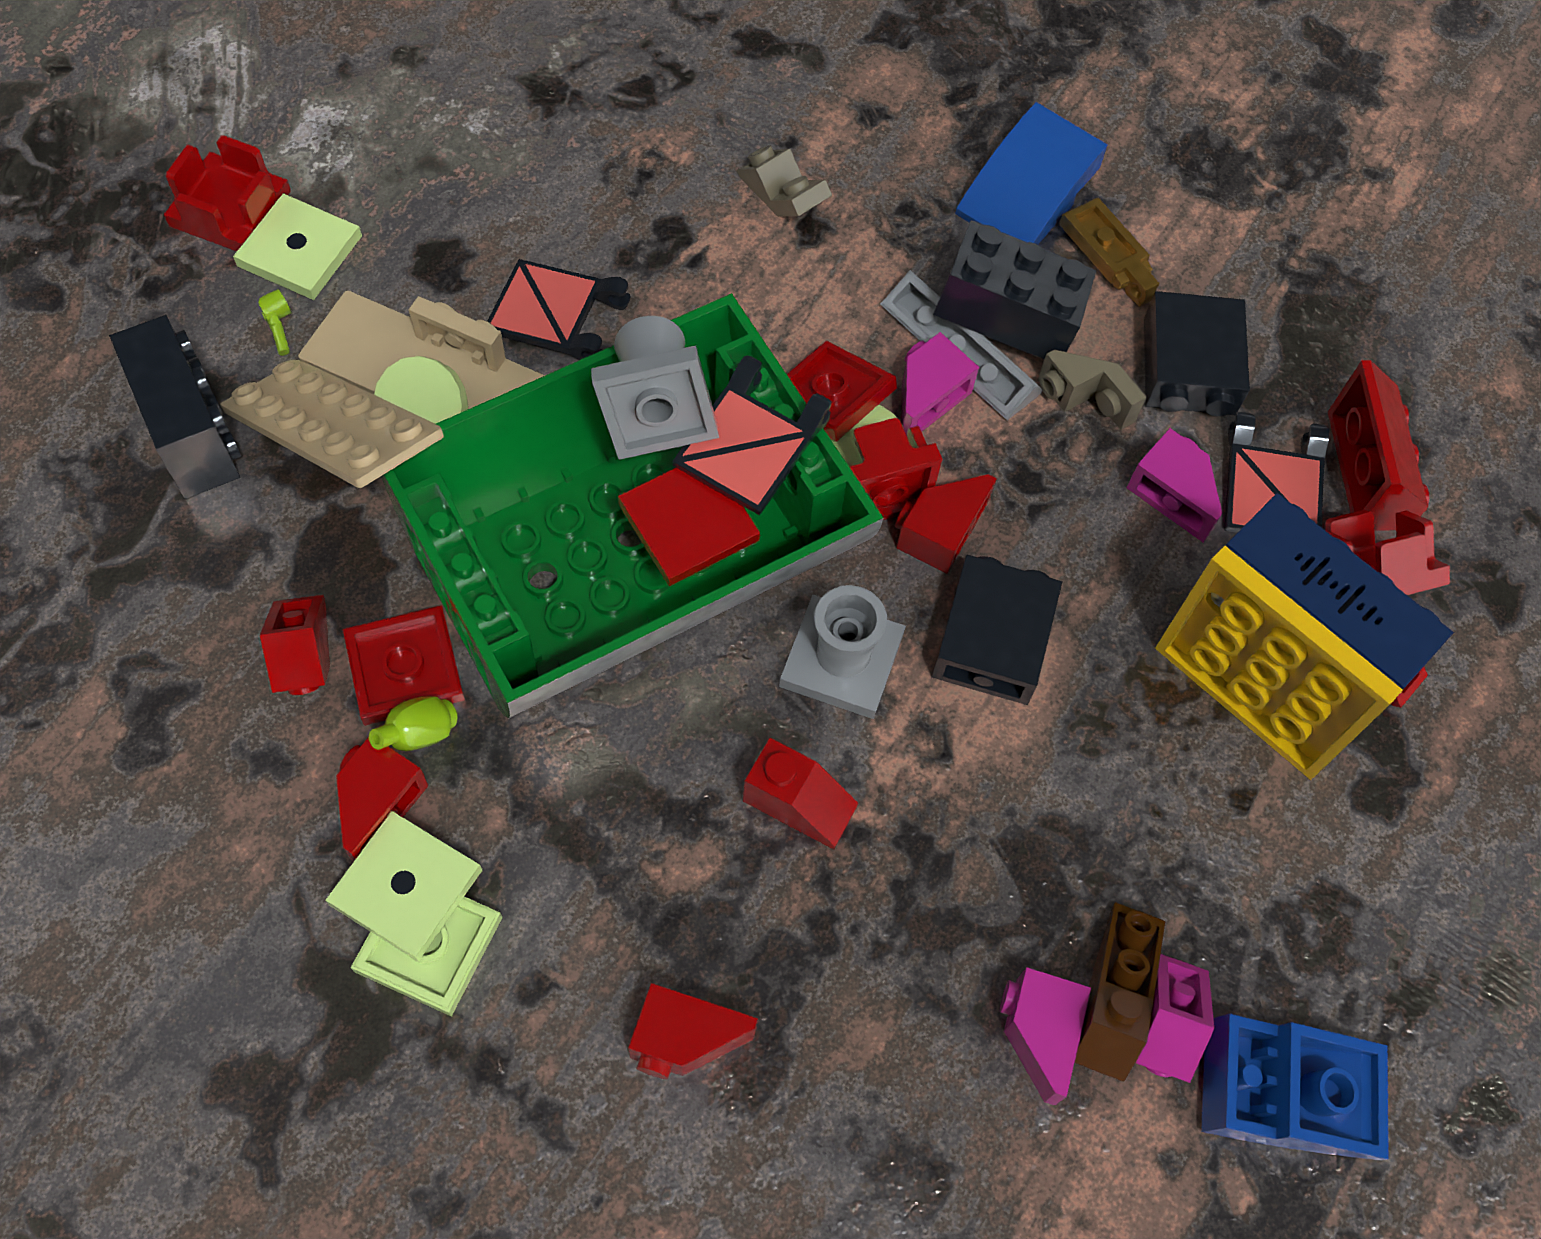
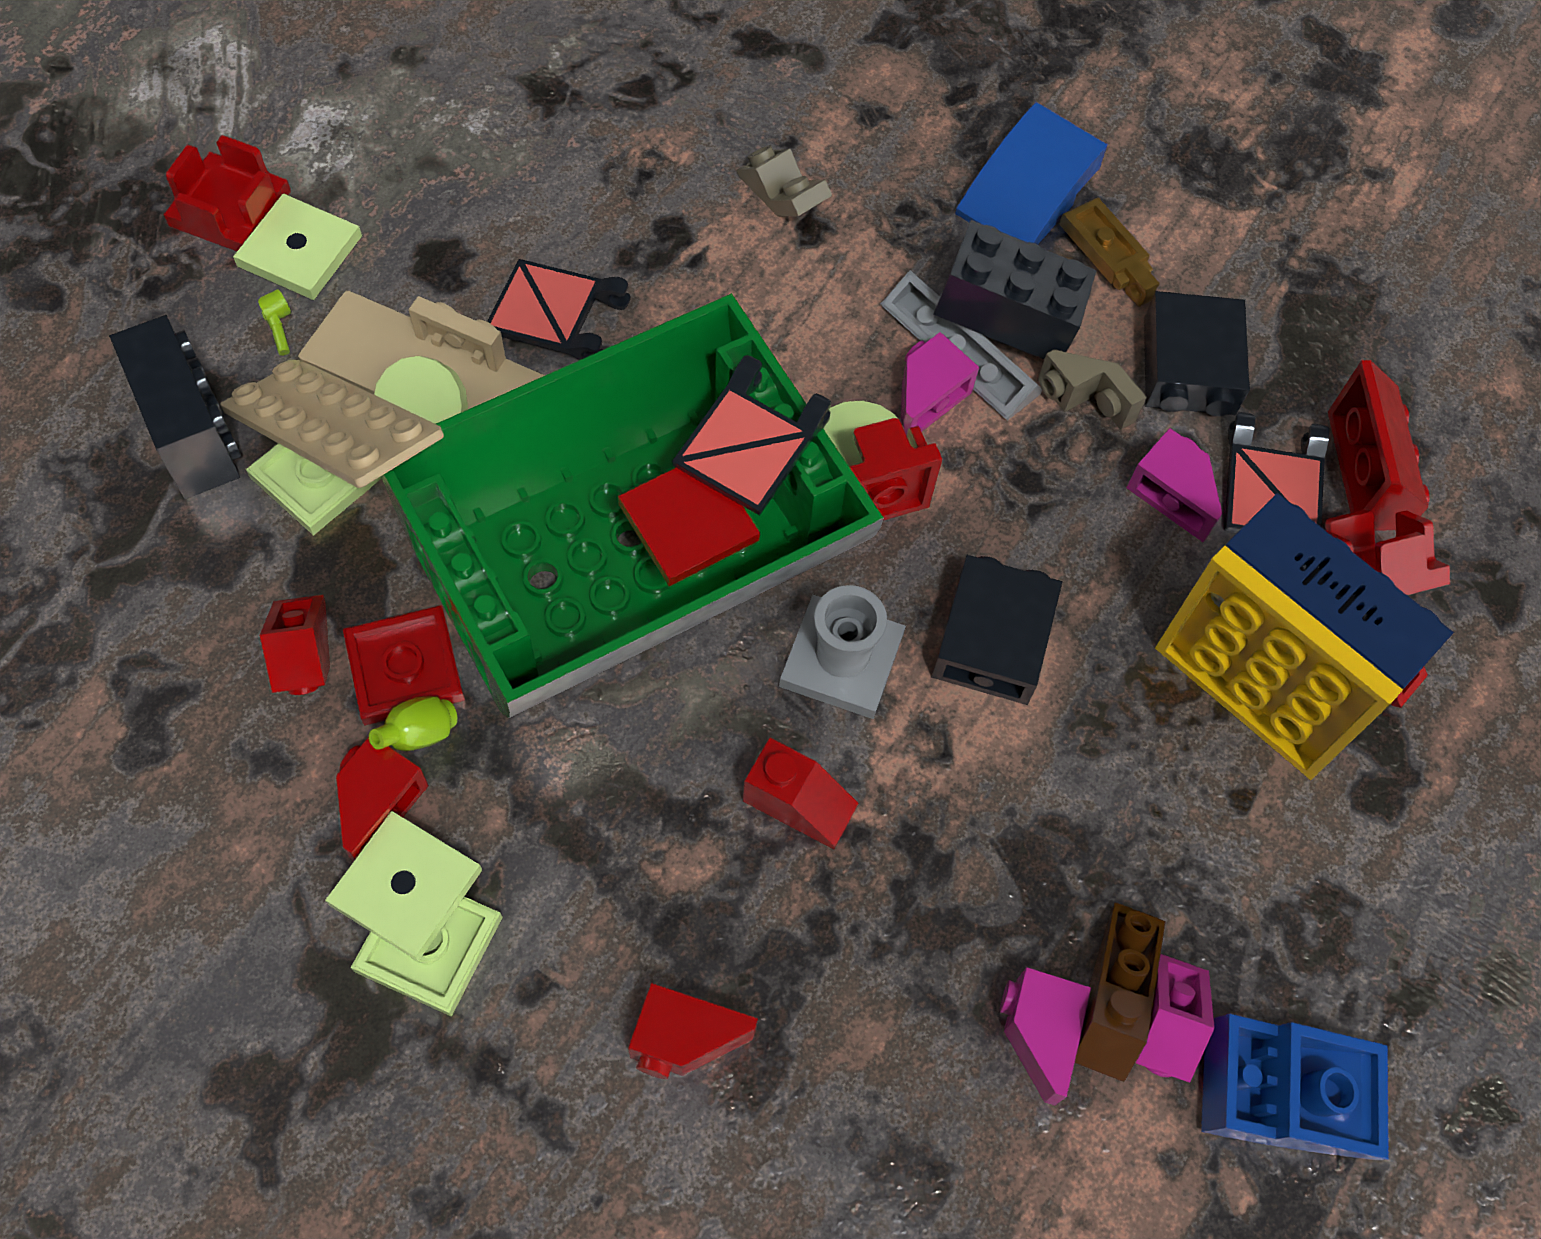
light grey plant [591,316,719,460] -> none
red tile [787,340,897,442] -> none
red slope [895,474,997,574] -> none
none -> yellowish green tile [246,443,382,536]

